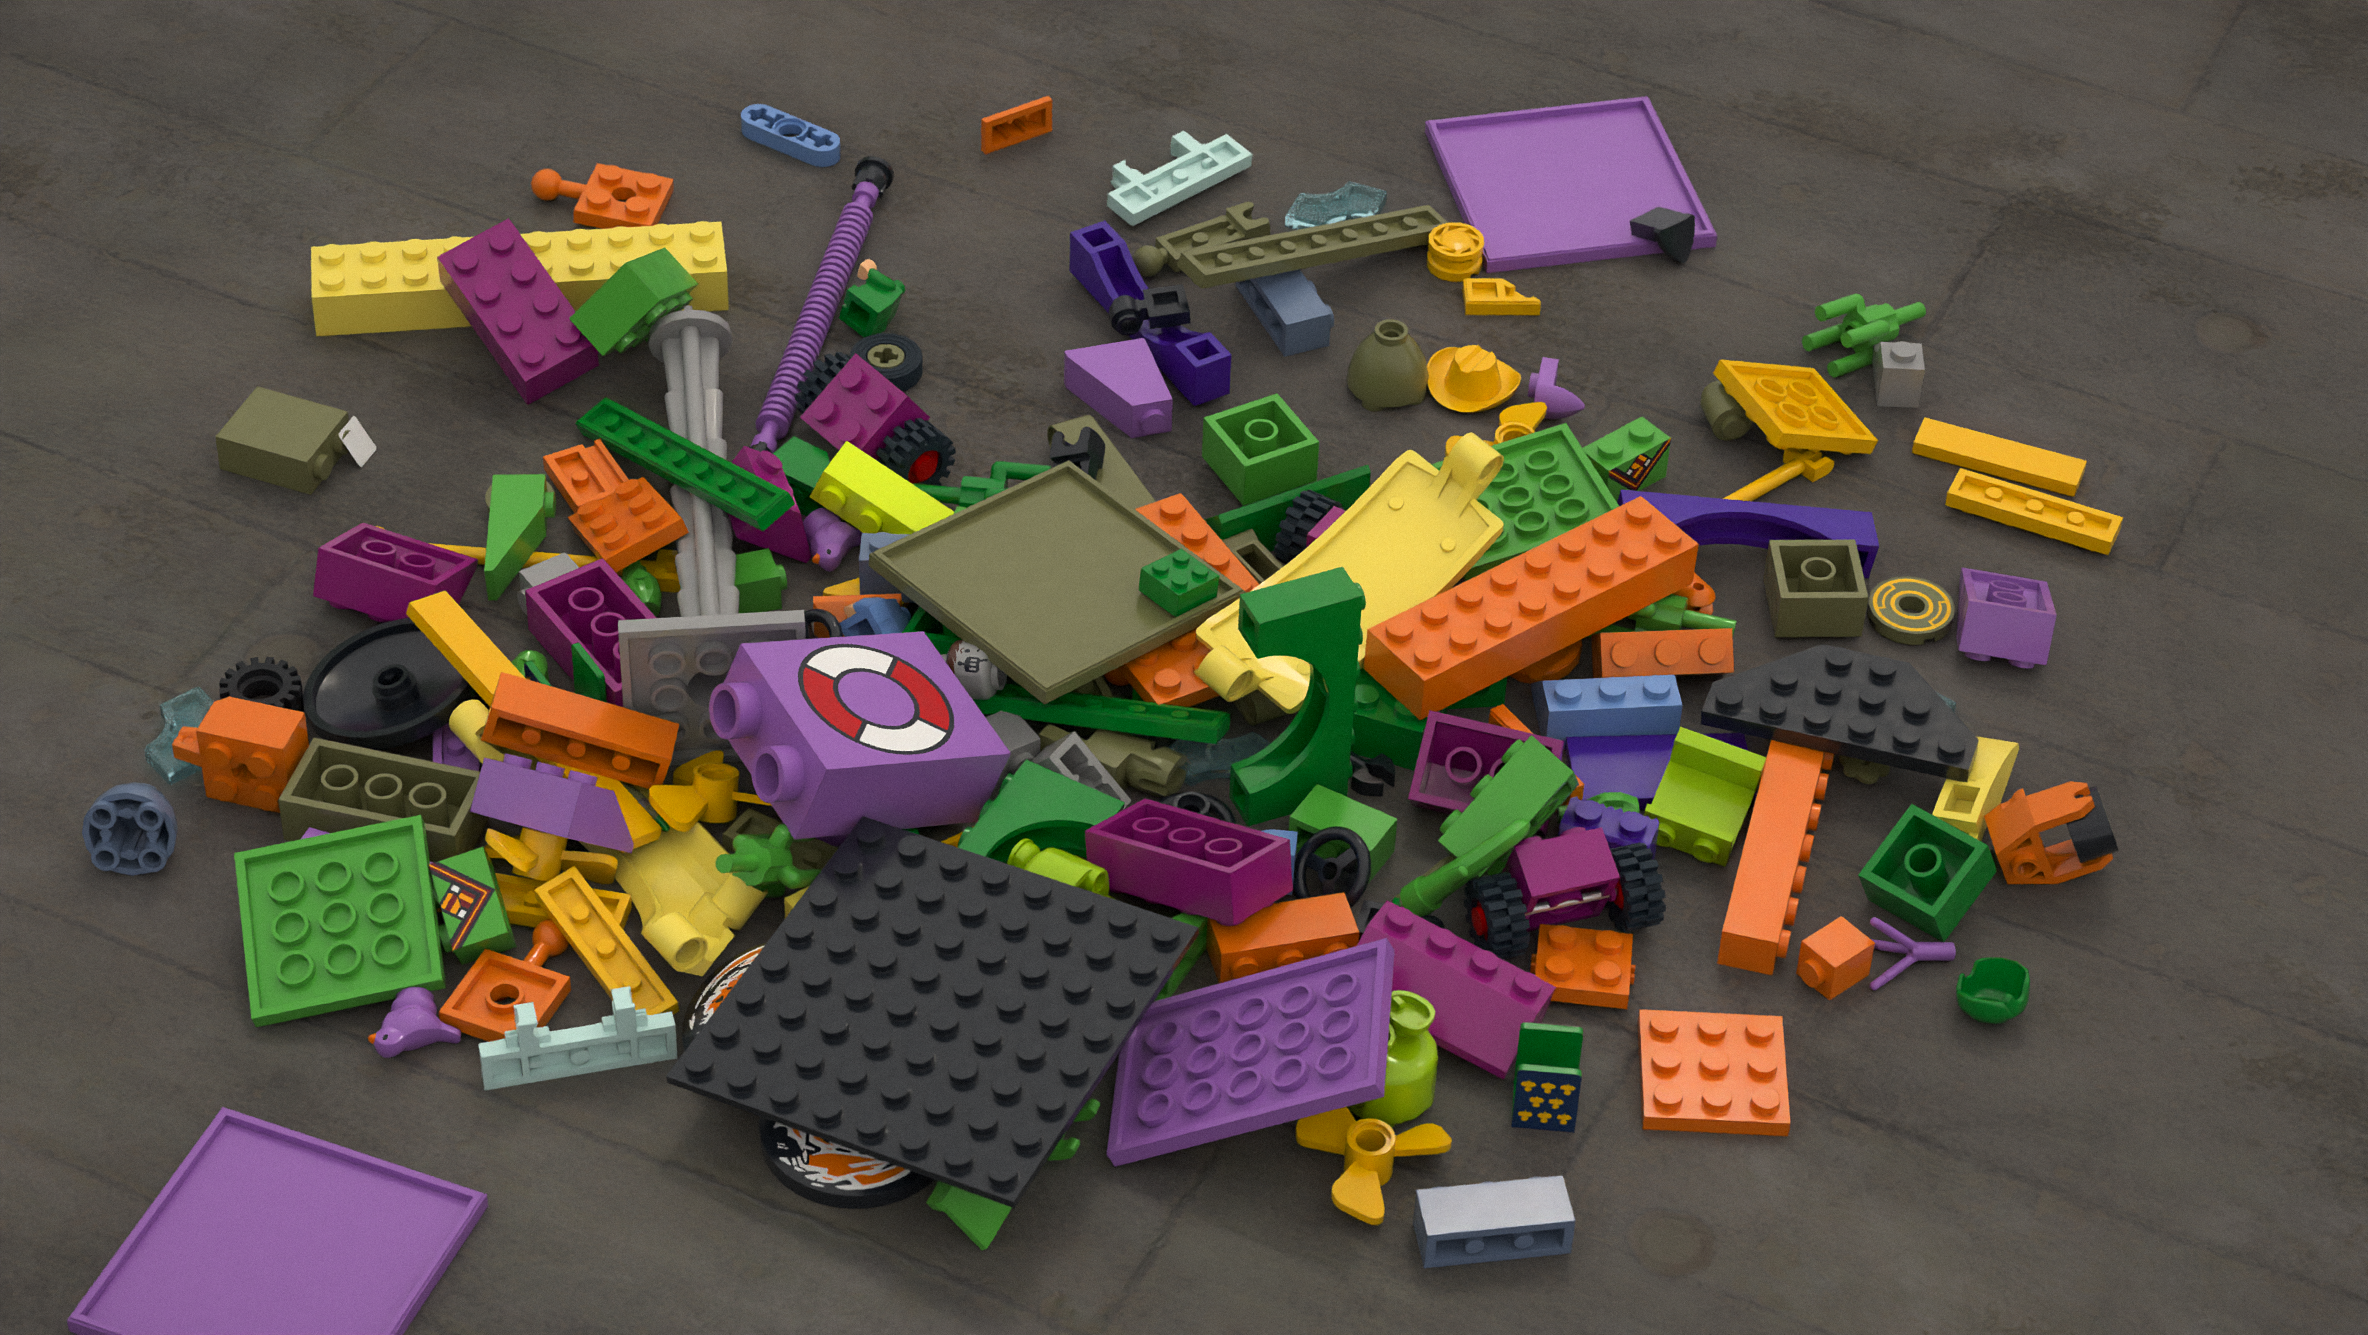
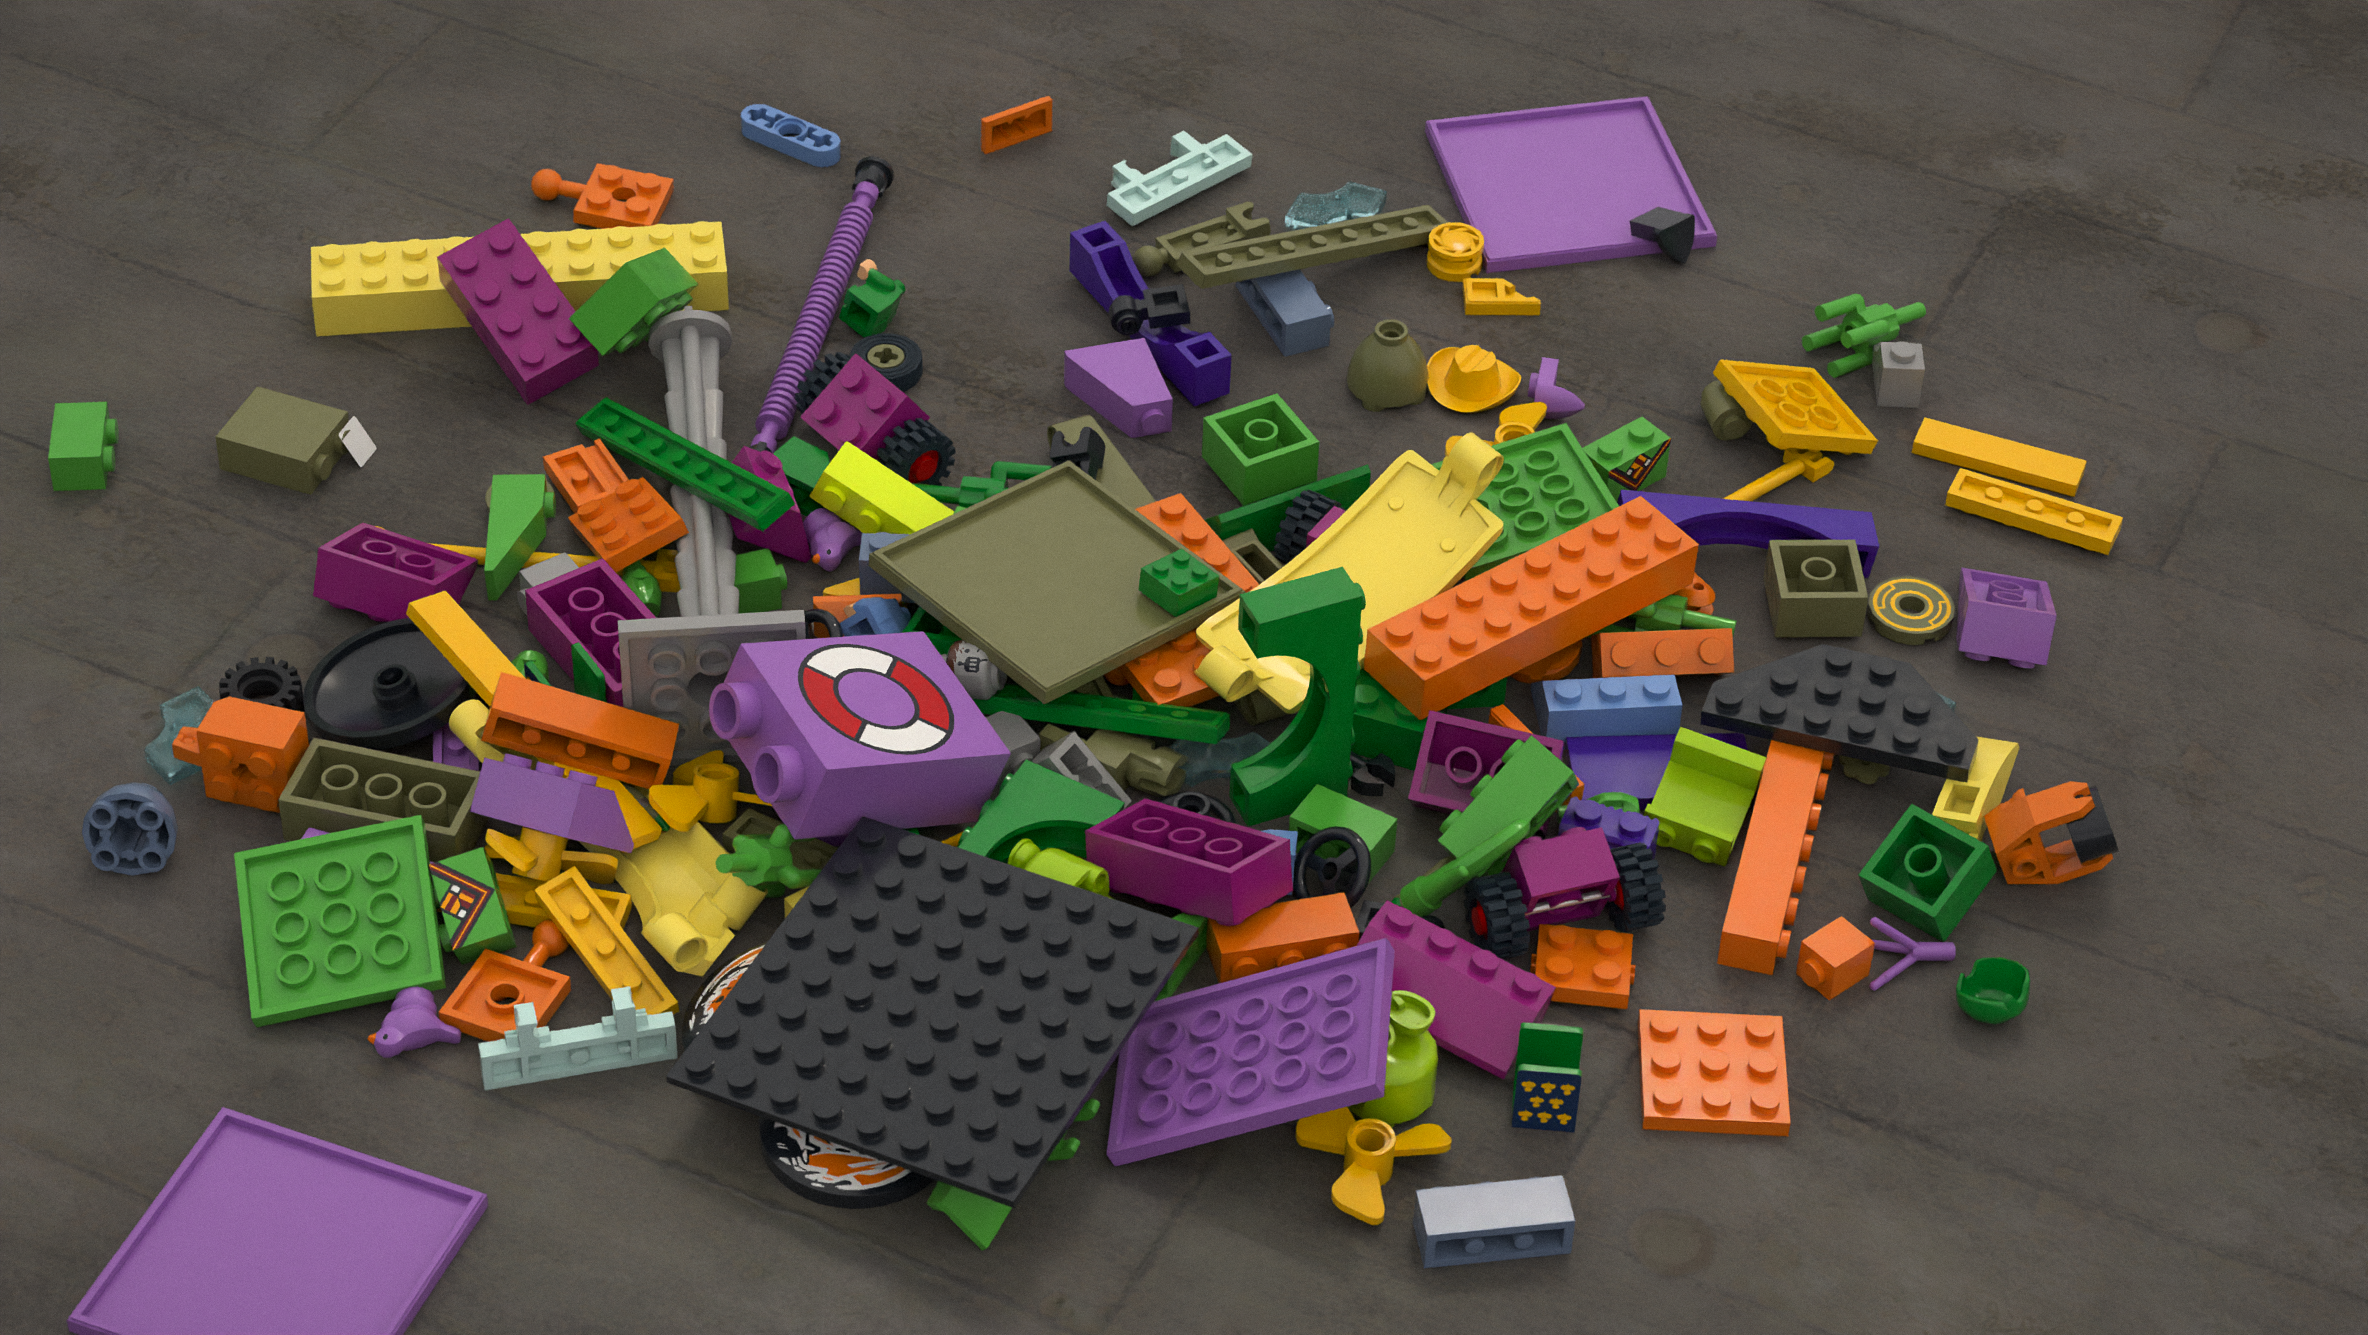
none -> bright green brick [48,402,119,491]

